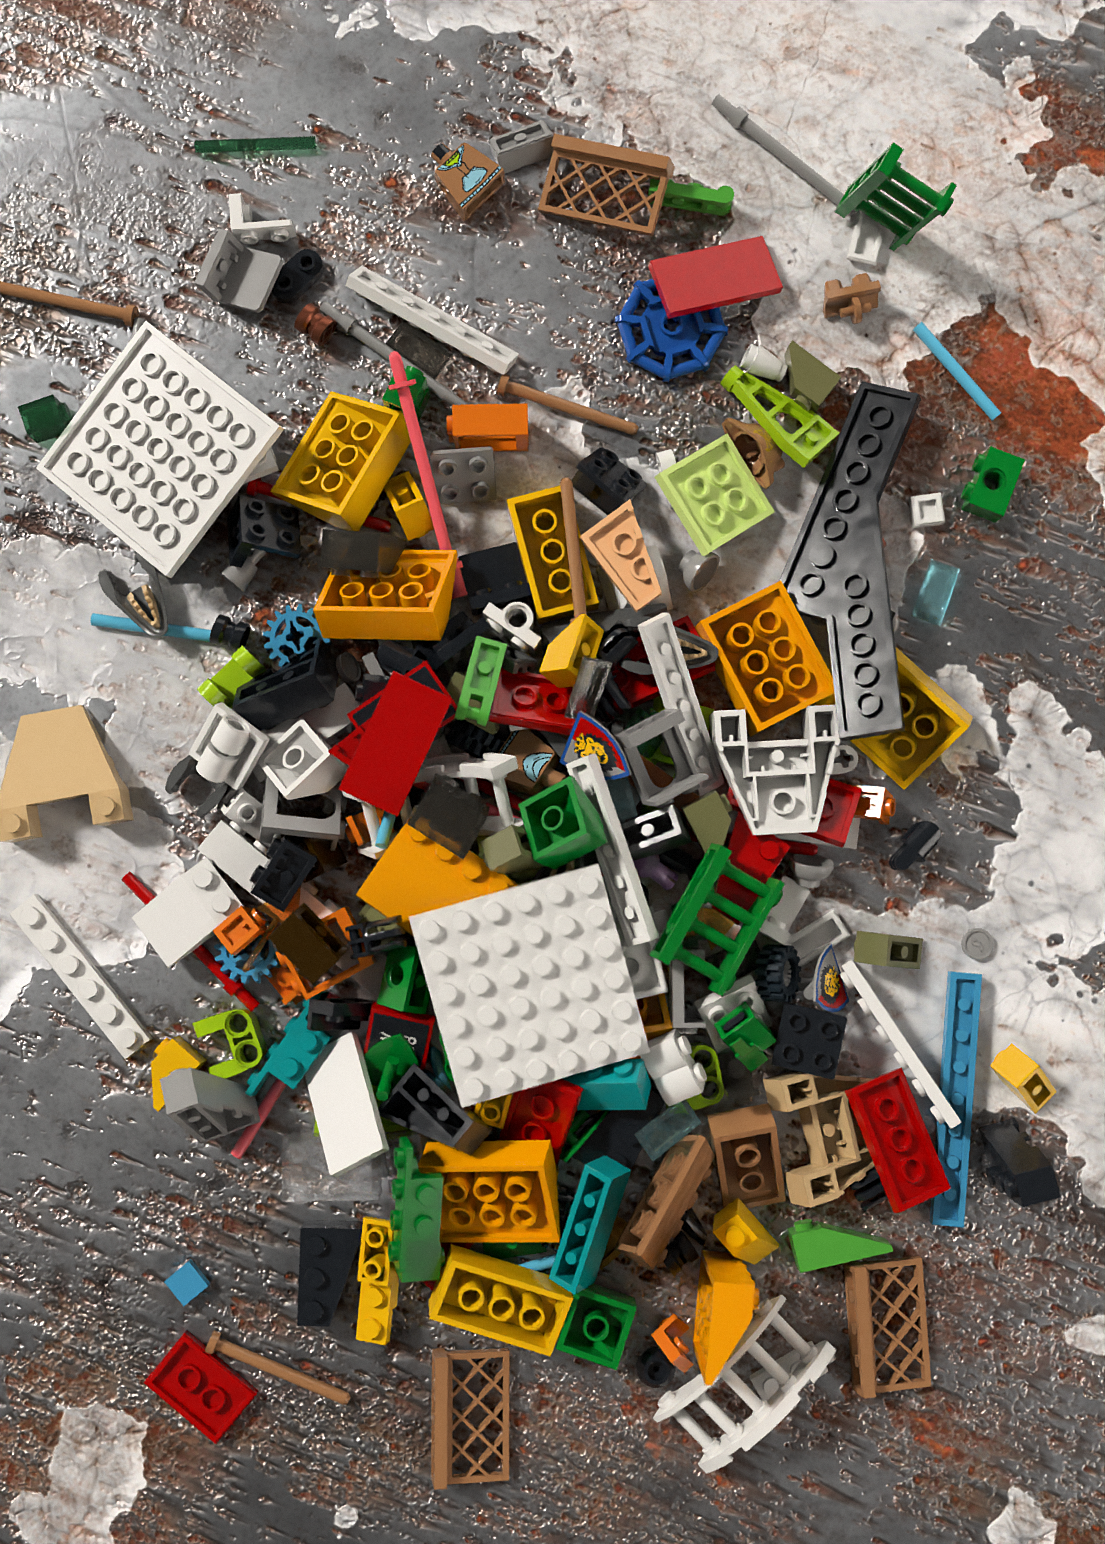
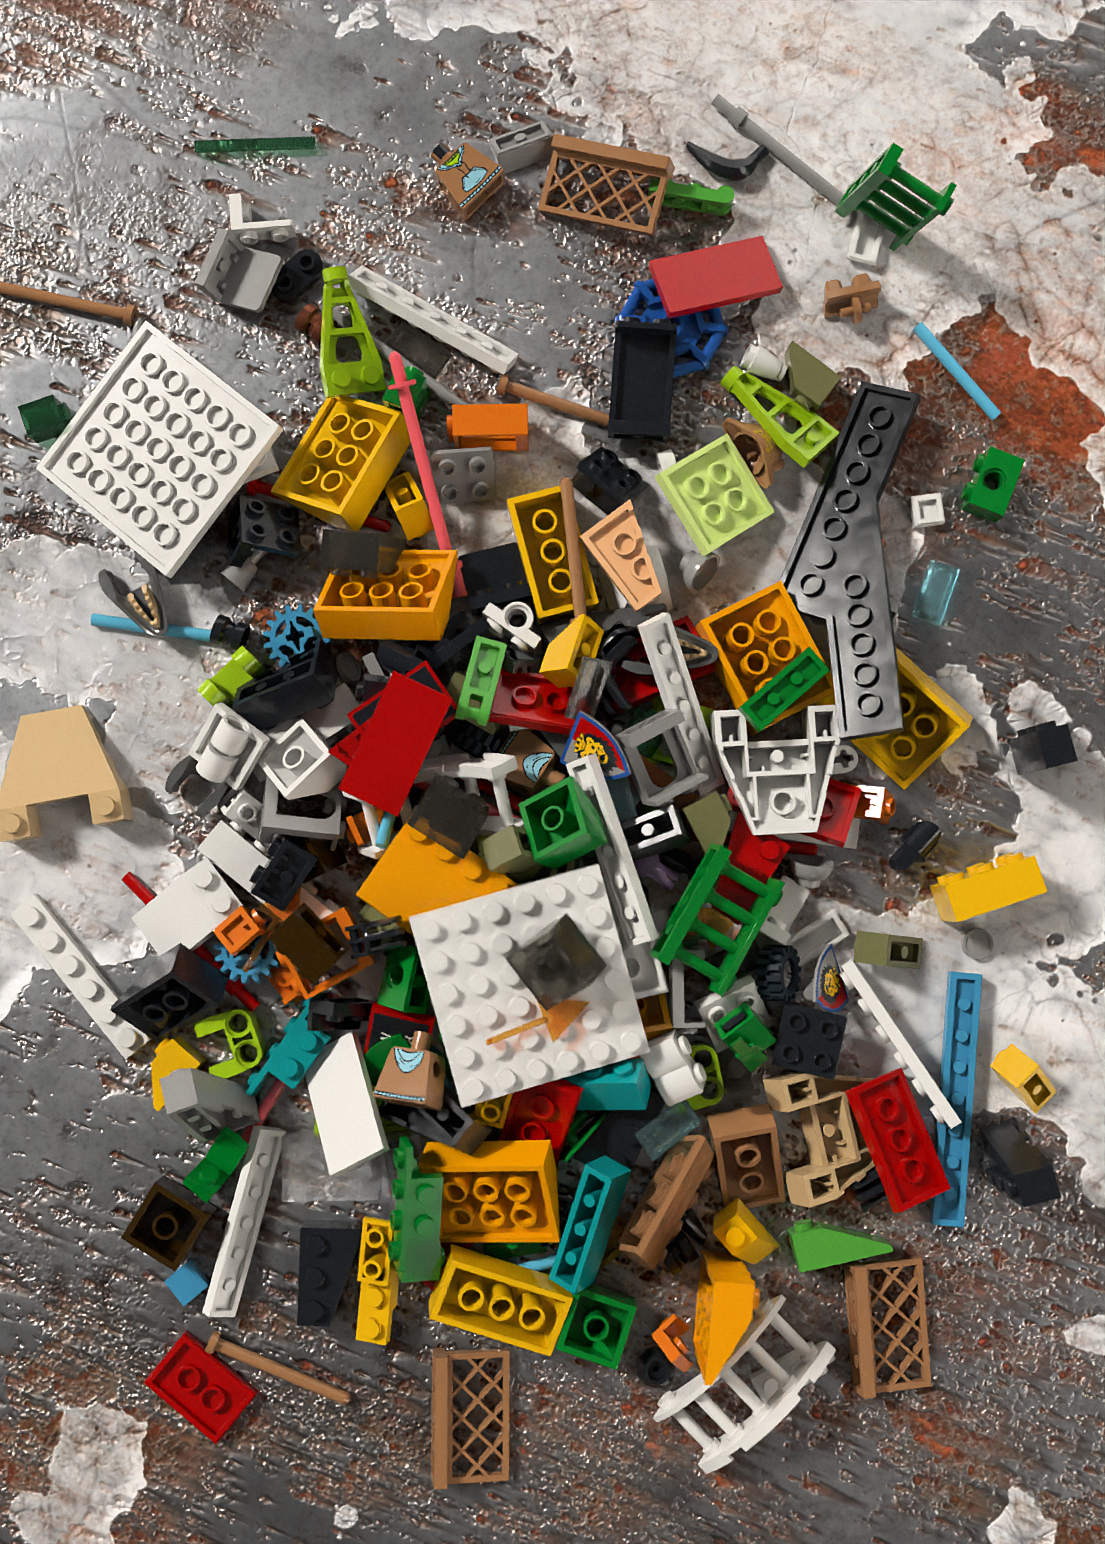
none -> black slope [110,943,228,1043]
none -> dark brown brick [121,1175,217,1272]
none -> green bracket [182,1127,249,1203]
none -> white plate [202,1126,286,1317]
none -> lime plate [320,266,386,398]
none -> medium nougat torso [373,1031,446,1111]
none -> clear orange piece [485,997,589,1045]
none -> clear smoke slope [506,913,607,1011]
none -> black panel [608,317,678,442]
none -> black piece [685,141,768,181]
none -> green plate [738,646,830,732]
none -> yellow brick [929,852,1048,922]
none -> black wedge [1008,720,1078,775]

